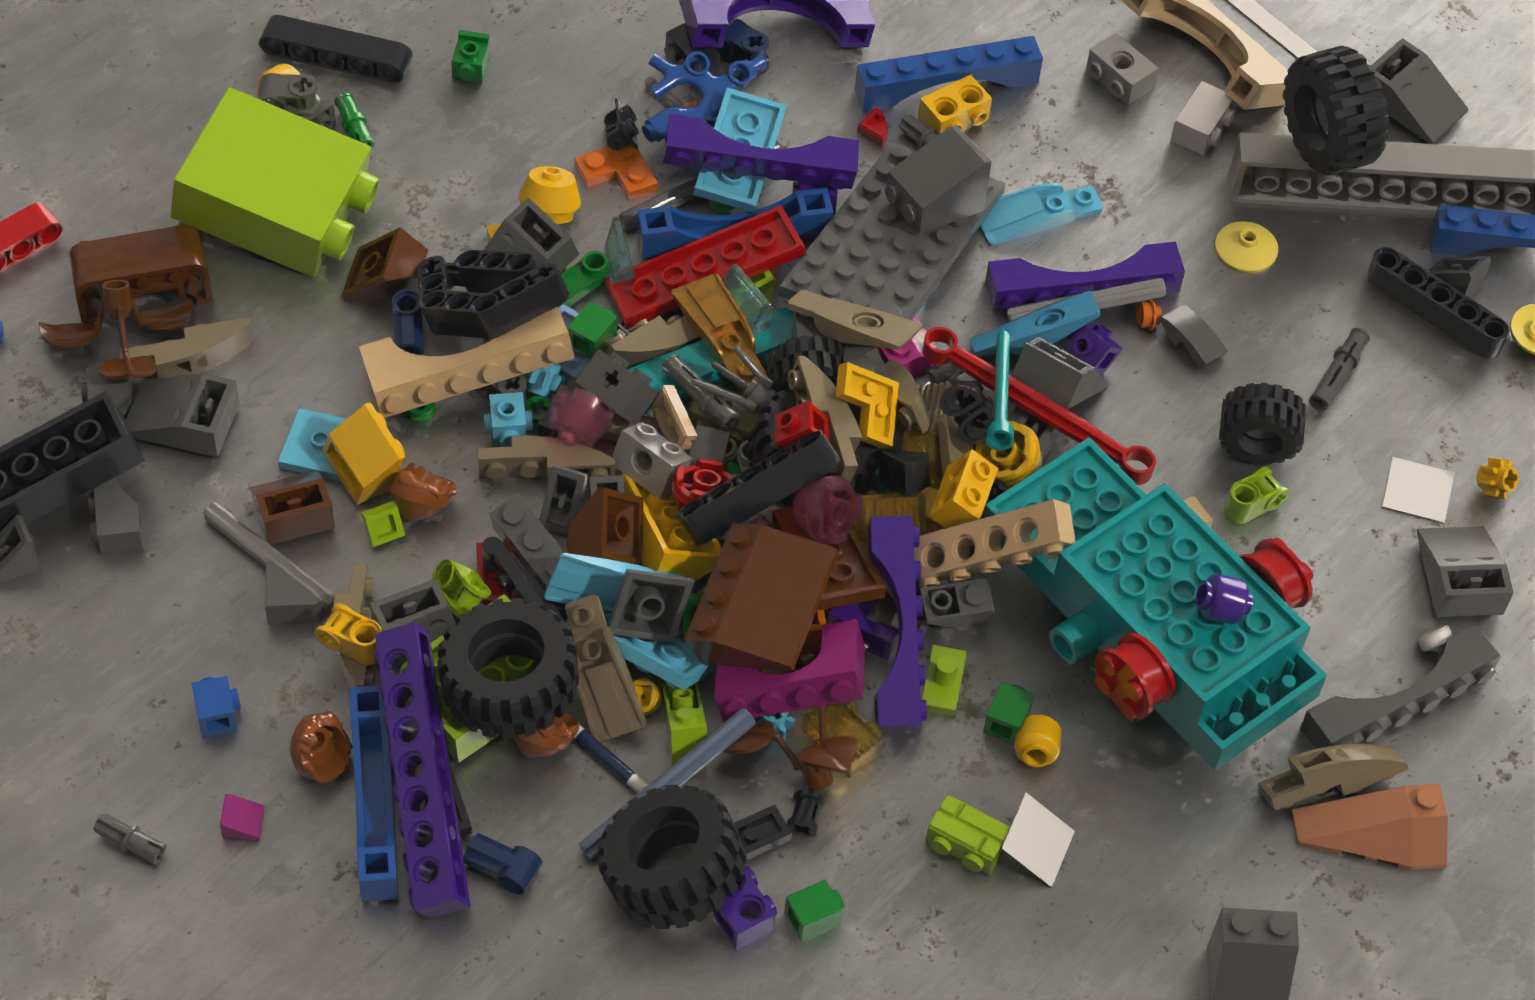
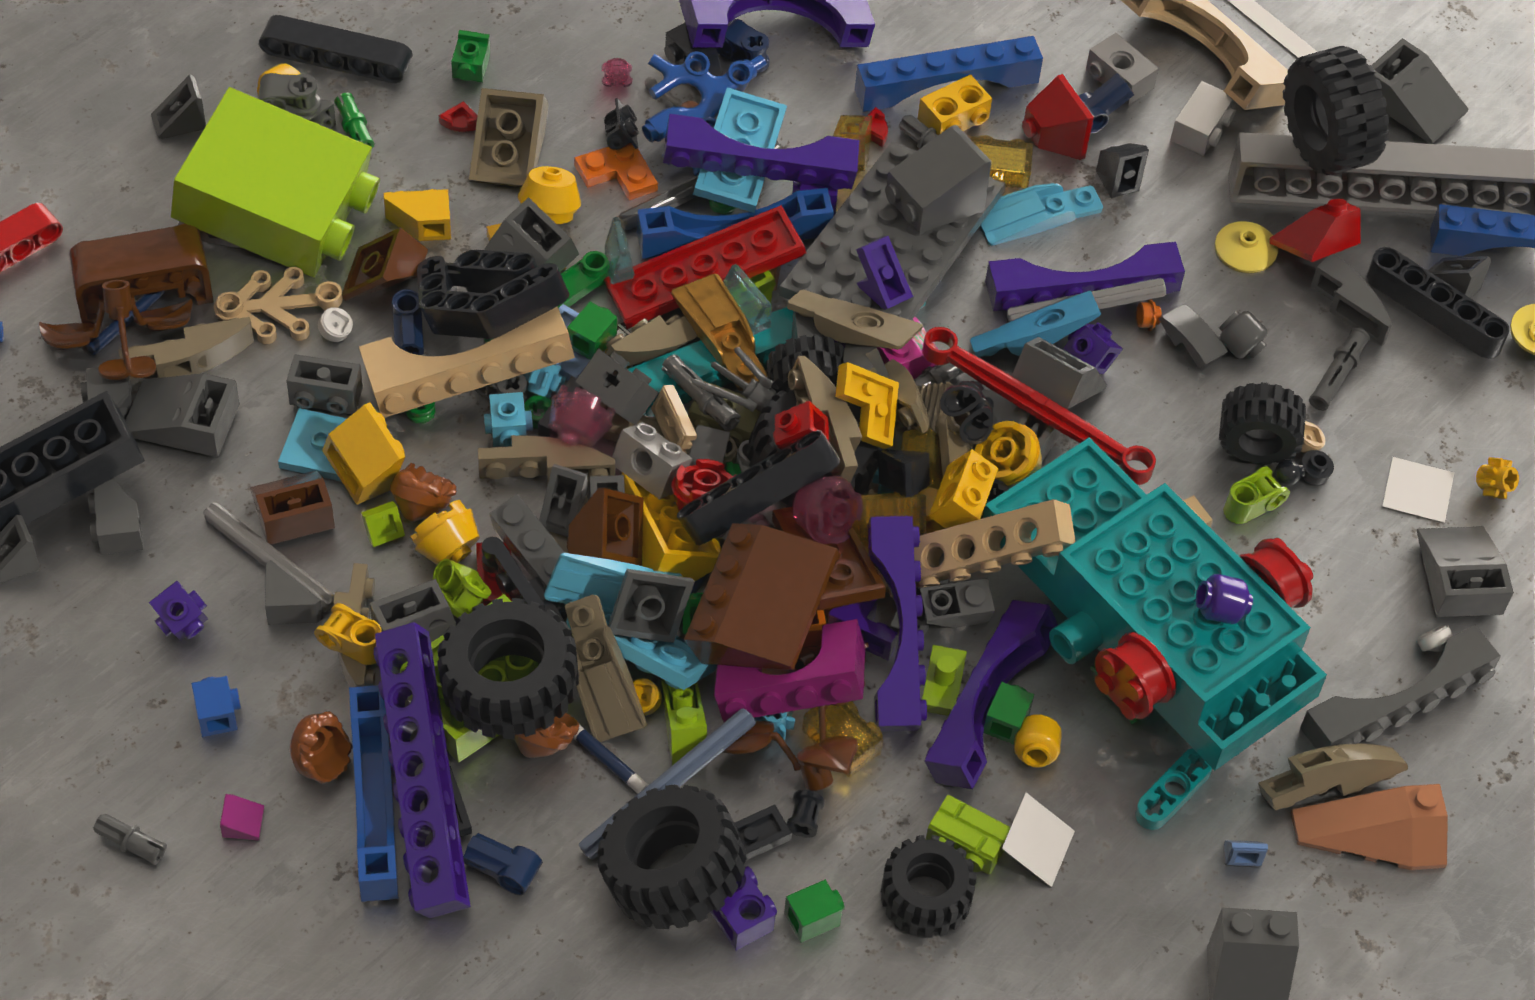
teal piece [986,331,1014,450] -> none
none -> dark blue bar [86,290,165,355]
none -> dark purple brick [149,581,208,641]
none -> dark grey slope [151,74,206,139]
none -> tan plant [214,267,343,344]
none -> dark grey brick [286,354,363,414]
none -> white tile [318,307,353,342]
none -> yellow slope [383,189,451,241]
none -> yellow cone [410,500,480,565]
none -> red tile [438,101,478,132]
none -> dark tan slope [469,88,549,187]
none -> clear pink plate [602,58,633,87]
none -> clear yellow slope [833,115,872,174]
none -> dark purple slope [856,236,913,310]
none -> black tyre [881,835,976,938]
none -> dark purple arch [924,600,1058,790]
none -> clear yellow brick [971,135,1033,189]
none -> red slope [1022,74,1094,160]
none -> dark blue piece [1079,73,1135,134]
none -> black slope [1096,143,1149,198]
none -> teal beam [1135,748,1212,830]
none -> dark grey head [1219,310,1267,359]
none -> medium blue slope [1224,840,1268,866]
none -> red slope [1270,199,1361,262]
none -> black plate [1275,450,1334,486]
none -> tan tile [1301,421,1325,453]
none -> dark grey slope [1311,254,1392,346]

